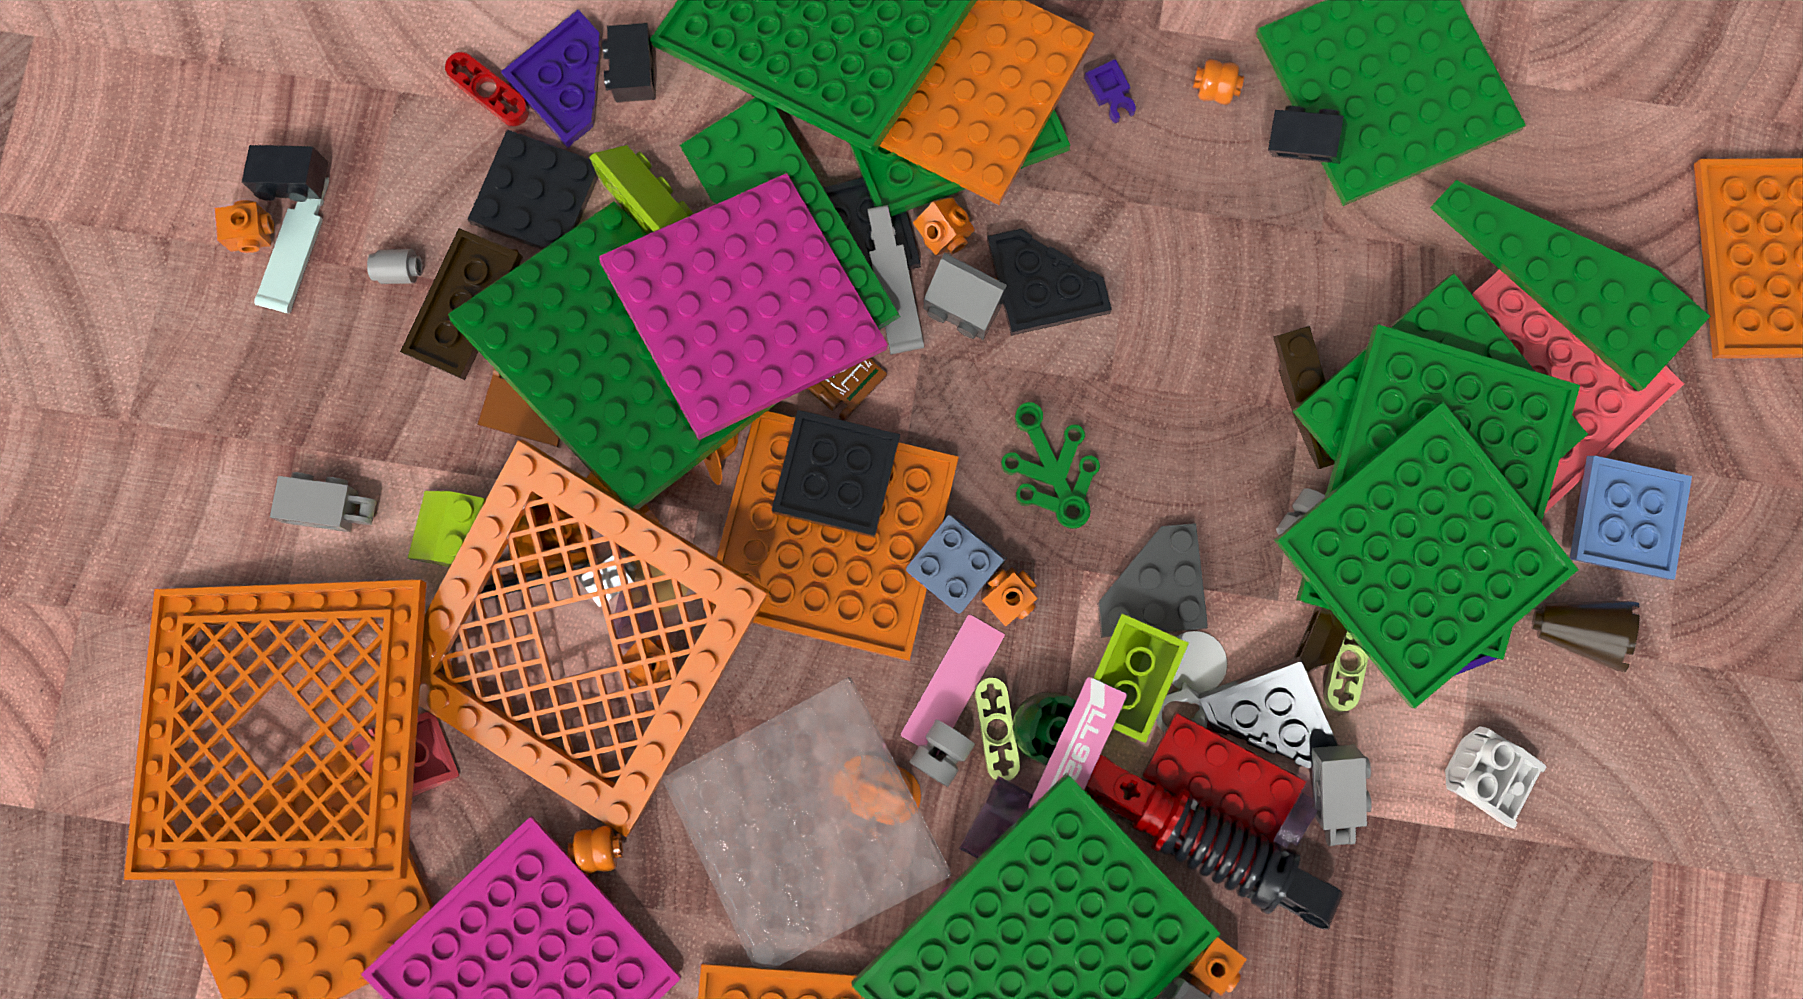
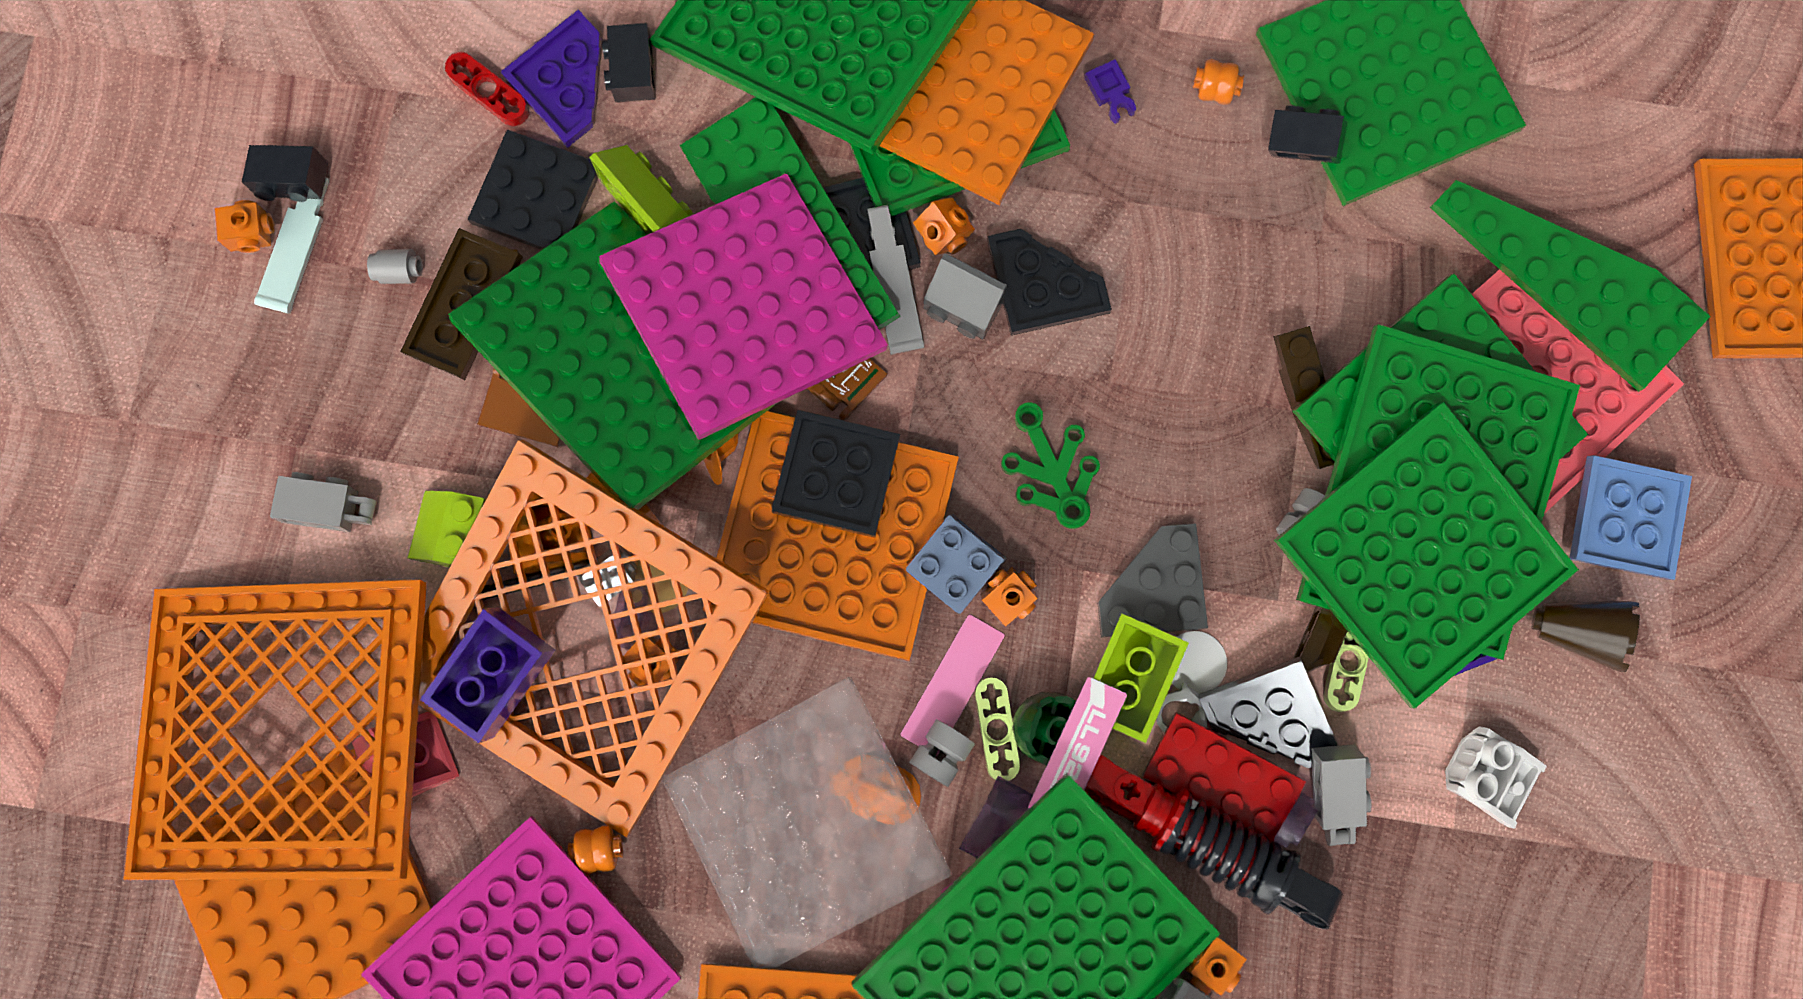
none -> dark purple brick [421,607,555,743]

